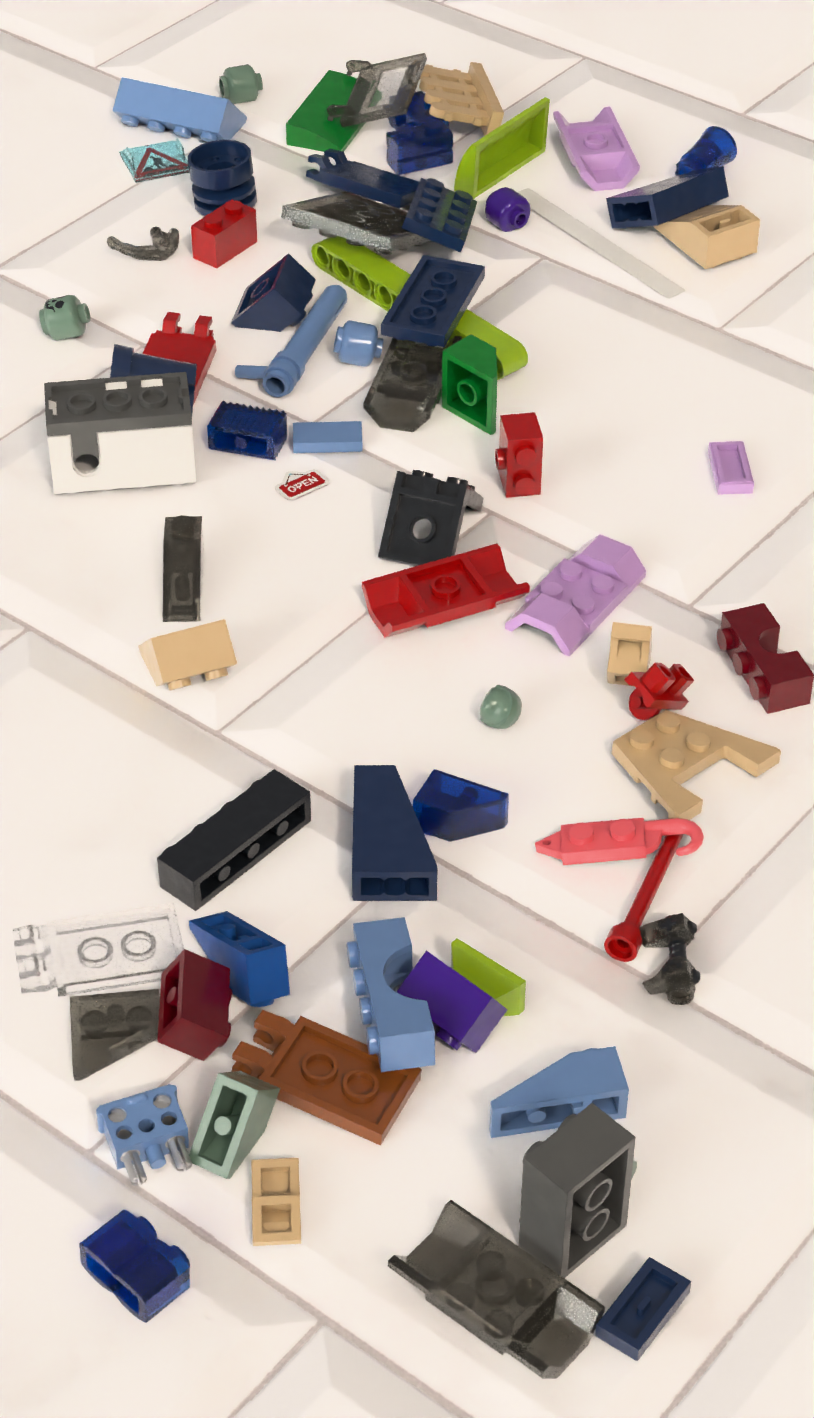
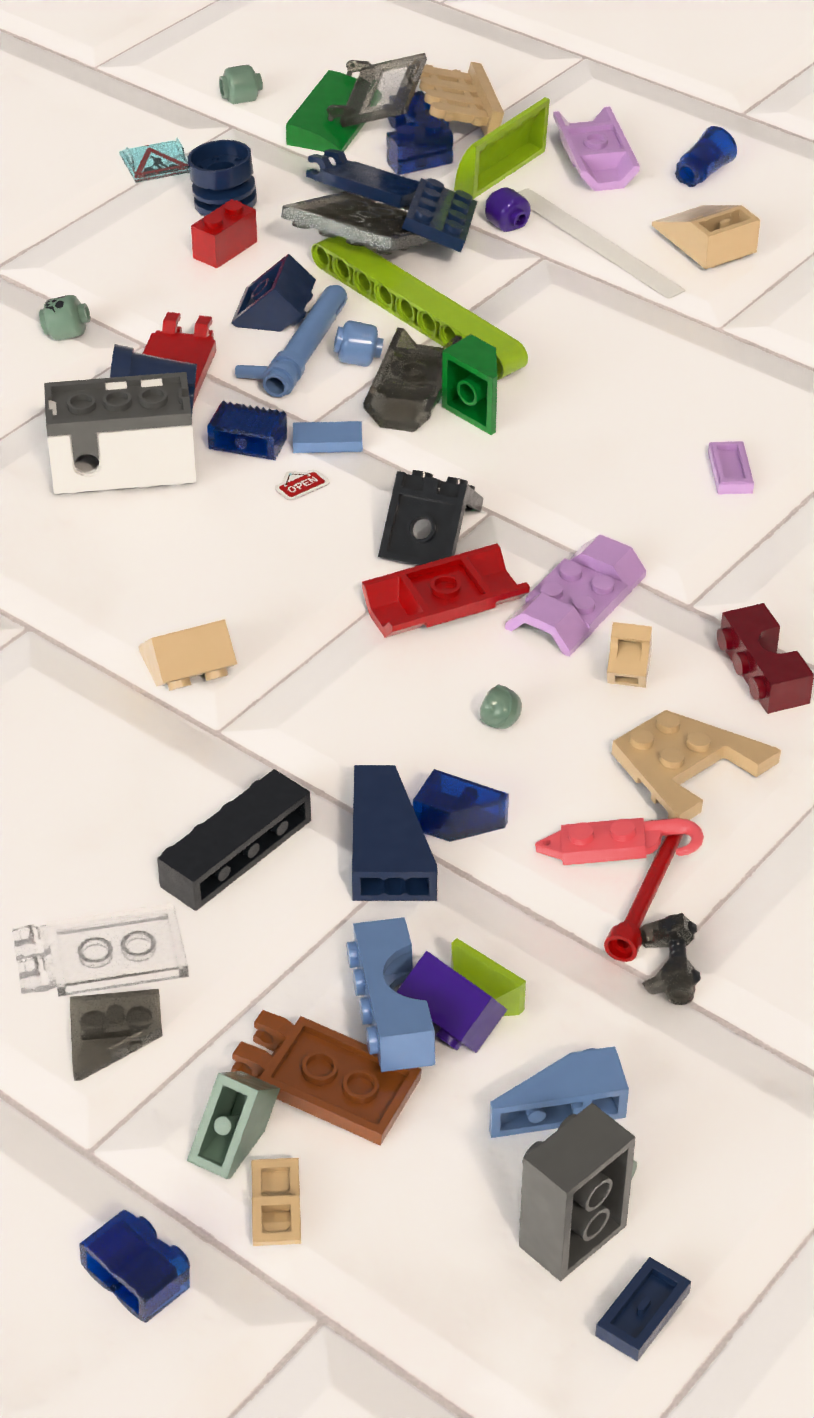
medium blue piece [96,1084,192,1186] -> none
clear smoke piece [106,226,180,261] -> none
medium blue slope [112,77,247,142] -> none
dark red brick [157,949,232,1061] -> none
clear smoke slope [162,515,204,622] -> none
blue slope [189,911,290,1007] -> none
dark blue plate [381,255,485,347] -> none
clear smoke piece [388,1200,605,1379] -> none
red brick [495,412,543,498] -> none
dark blue slope [606,166,729,229] -> none
red hips [624,662,694,720] -> none

